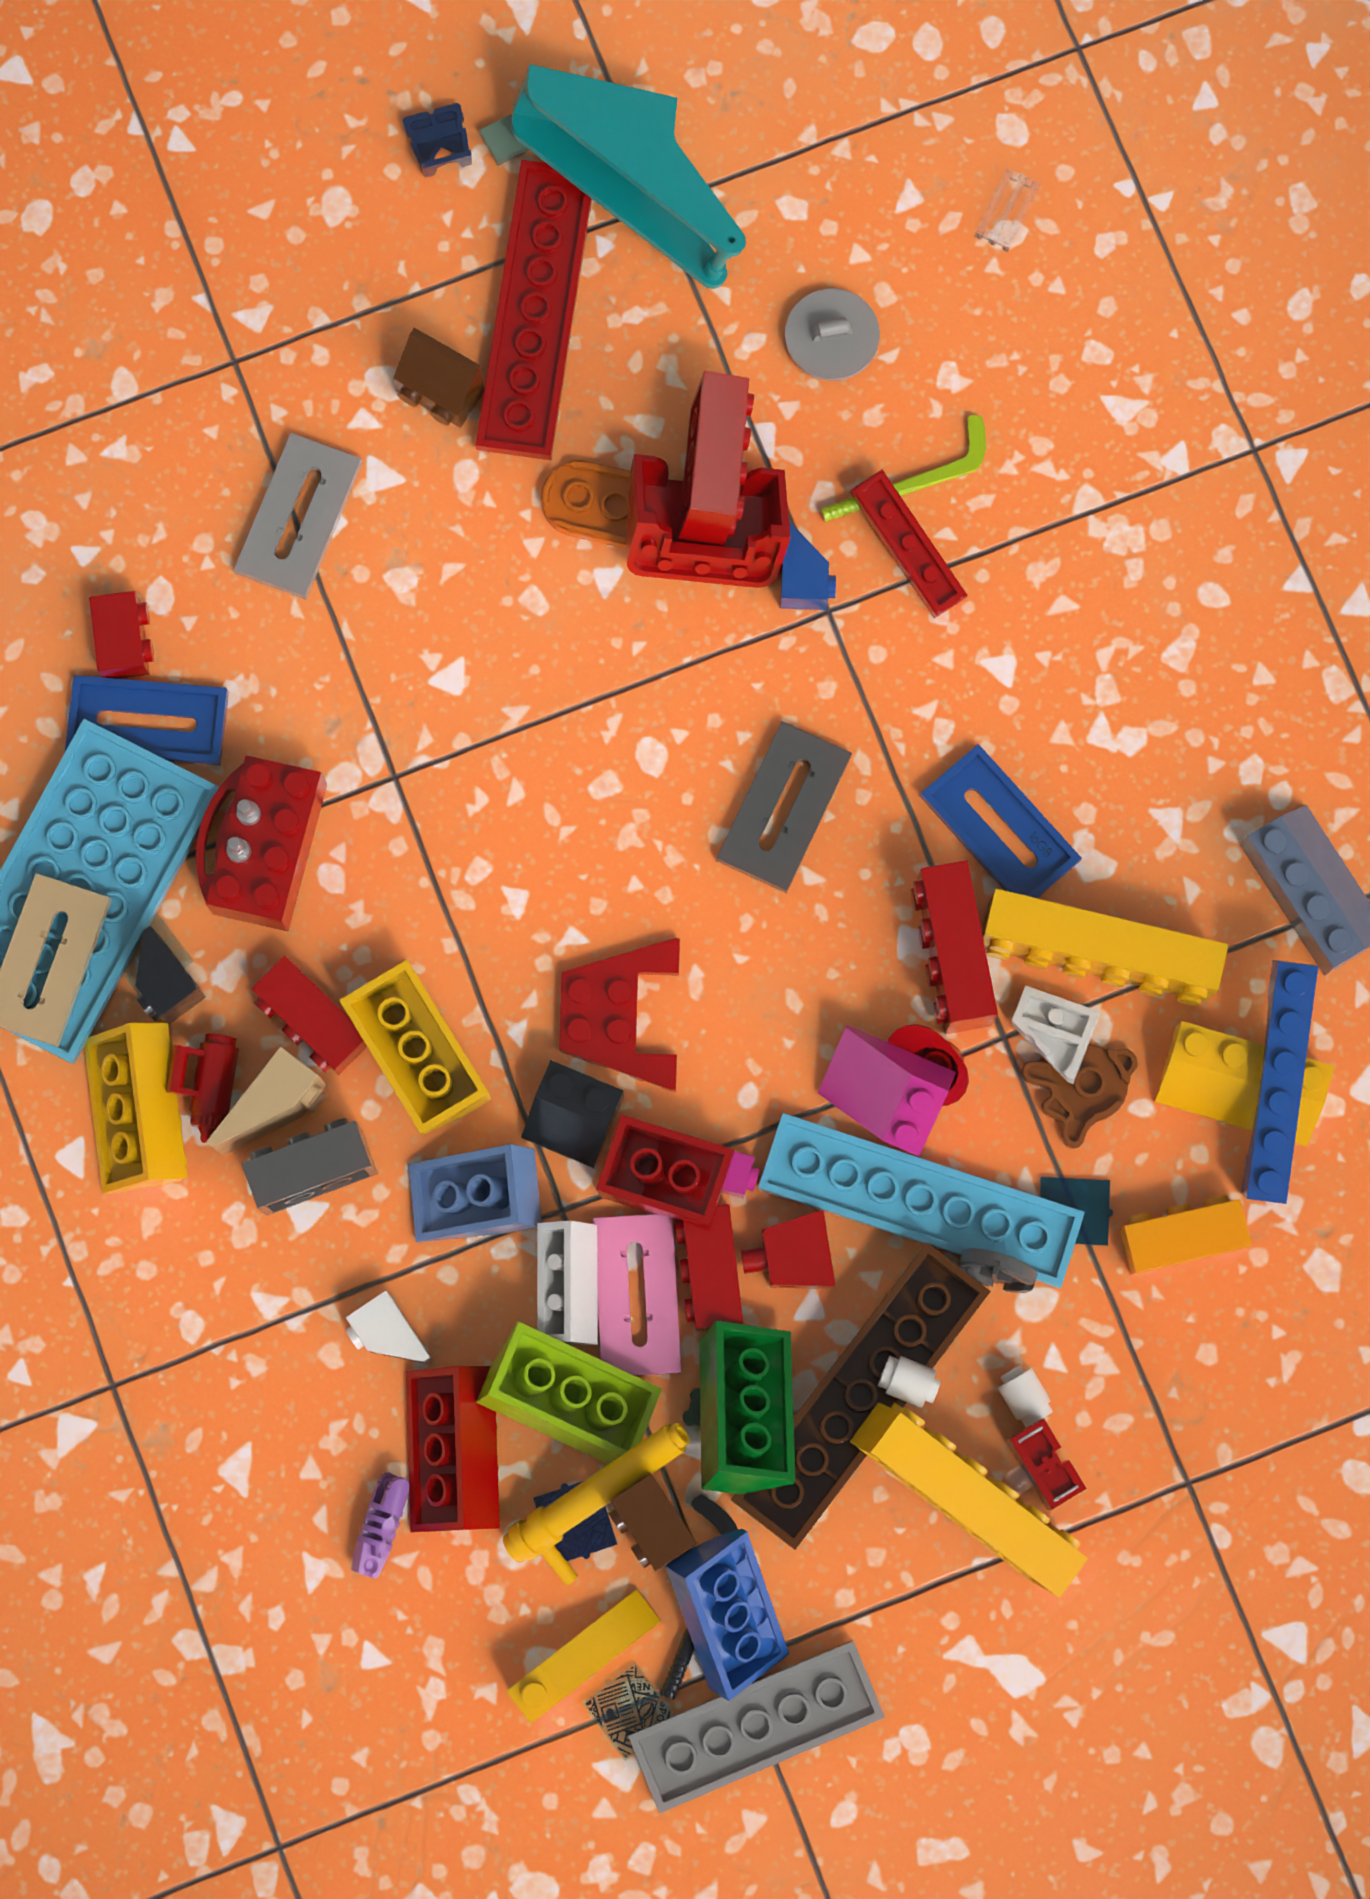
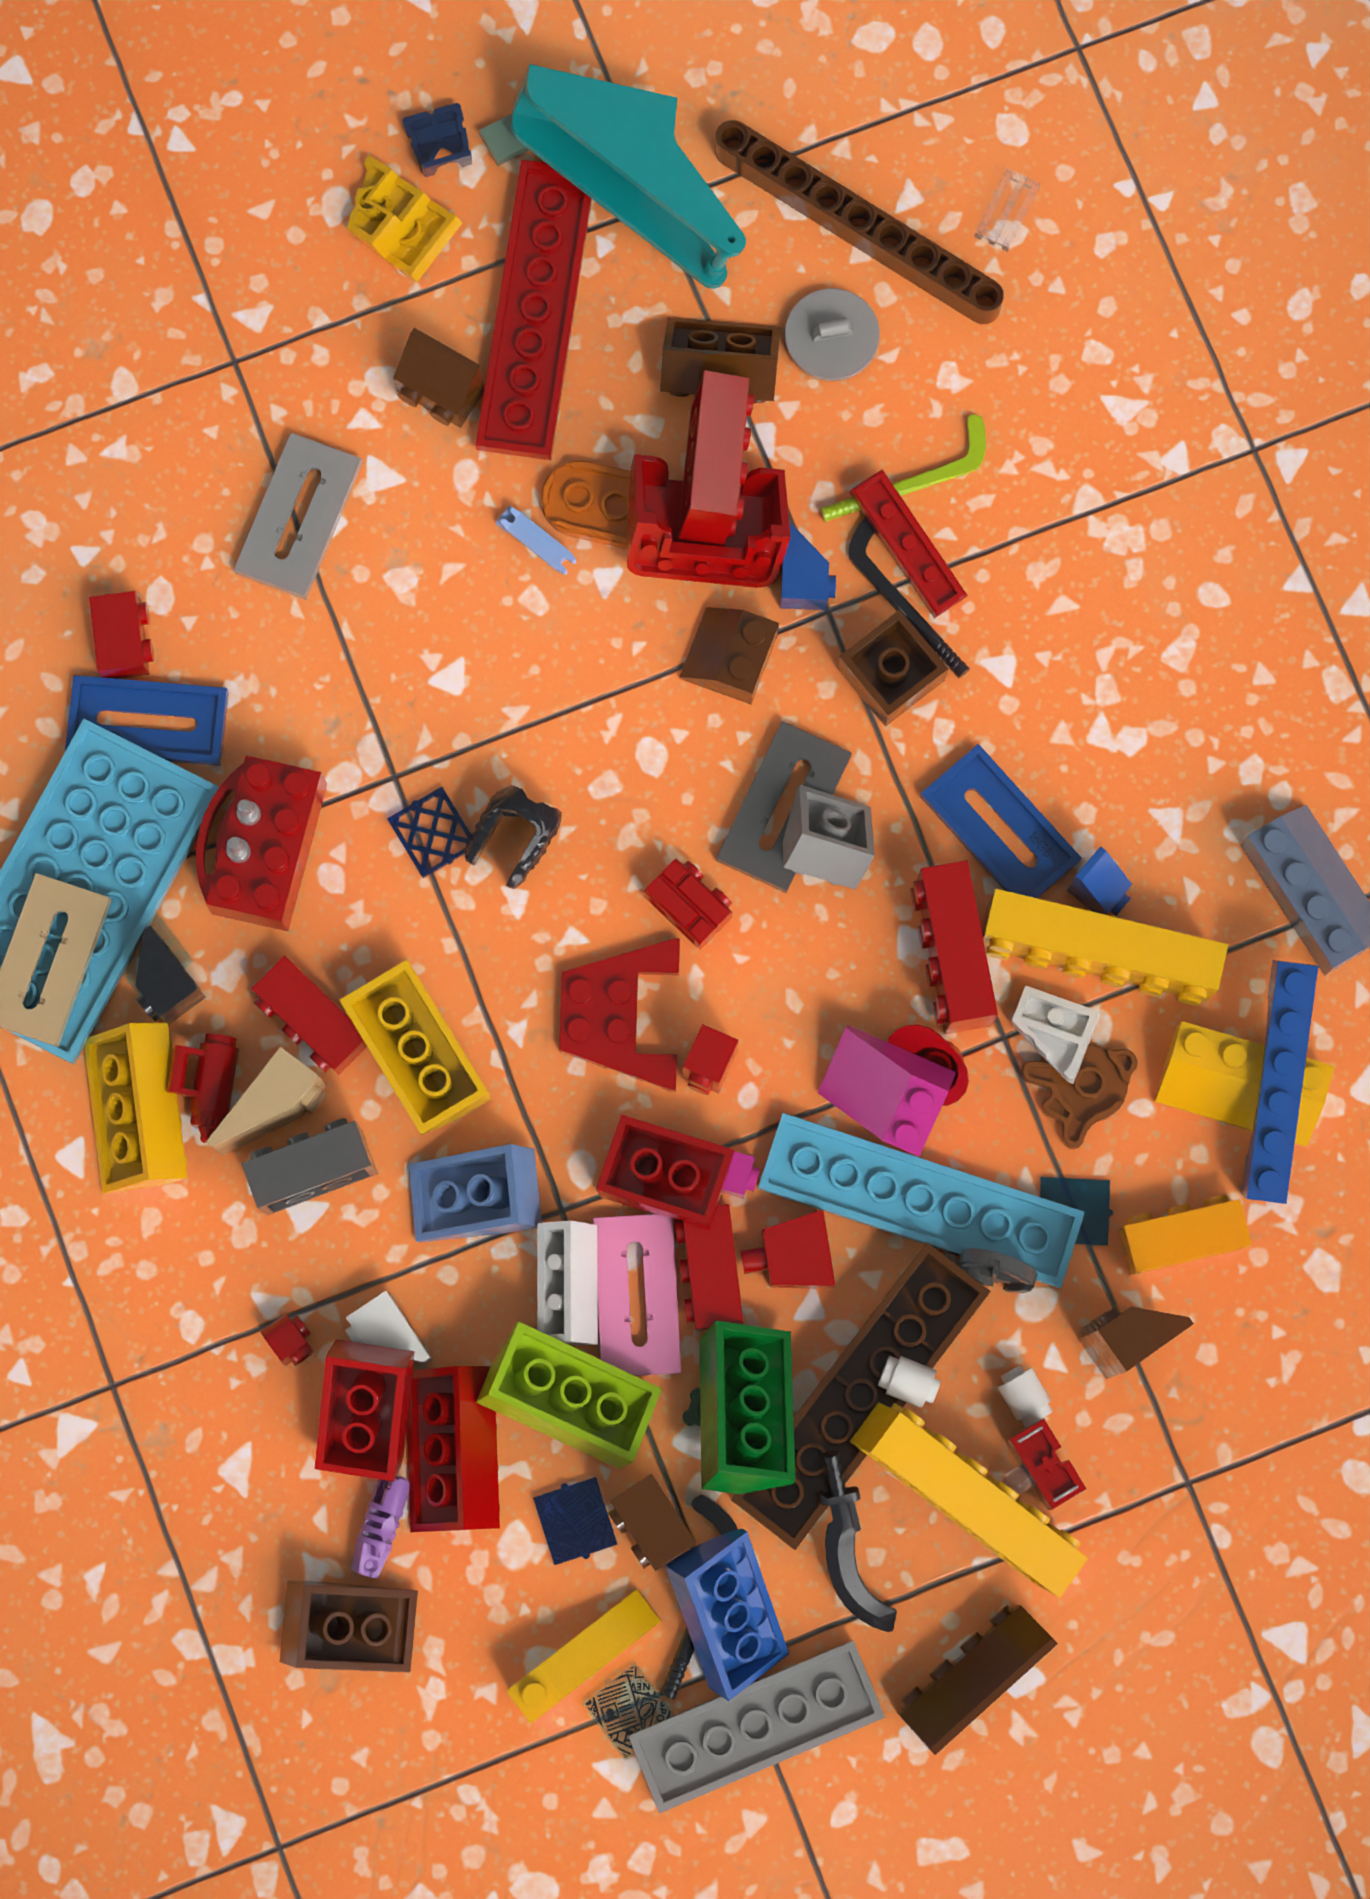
yellow cylinder [503,1423,690,1586] -> none
black slope [521,1060,624,1169] -> none
none -> red plate [260,1313,314,1366]
none -> reddish brown slope [279,1580,418,1672]
none -> red brick [314,1339,415,1482]
none -> yellow slope [347,155,462,282]
none -> clear blue window [387,787,472,879]
none -> black piece [465,785,562,889]
none -> light blue piece [495,505,577,575]
none -> red brick [644,858,733,950]
none -> reddish brown slope [660,317,781,403]
none -> reddish brown slope [679,607,779,705]
none -> red brick [683,1024,739,1095]
none -> reddish brown beam [716,120,1004,324]
none -> light grey slope [782,784,875,890]
none -> black sword [818,1450,897,1632]
none -> reddish brown brick [837,610,949,727]
none -> black piece [849,517,970,679]
none -> reddish brown slope [897,1604,1058,1755]
none -> blue slope [1067,846,1132,916]
none -> reddish brown slope [1079,1306,1194,1379]

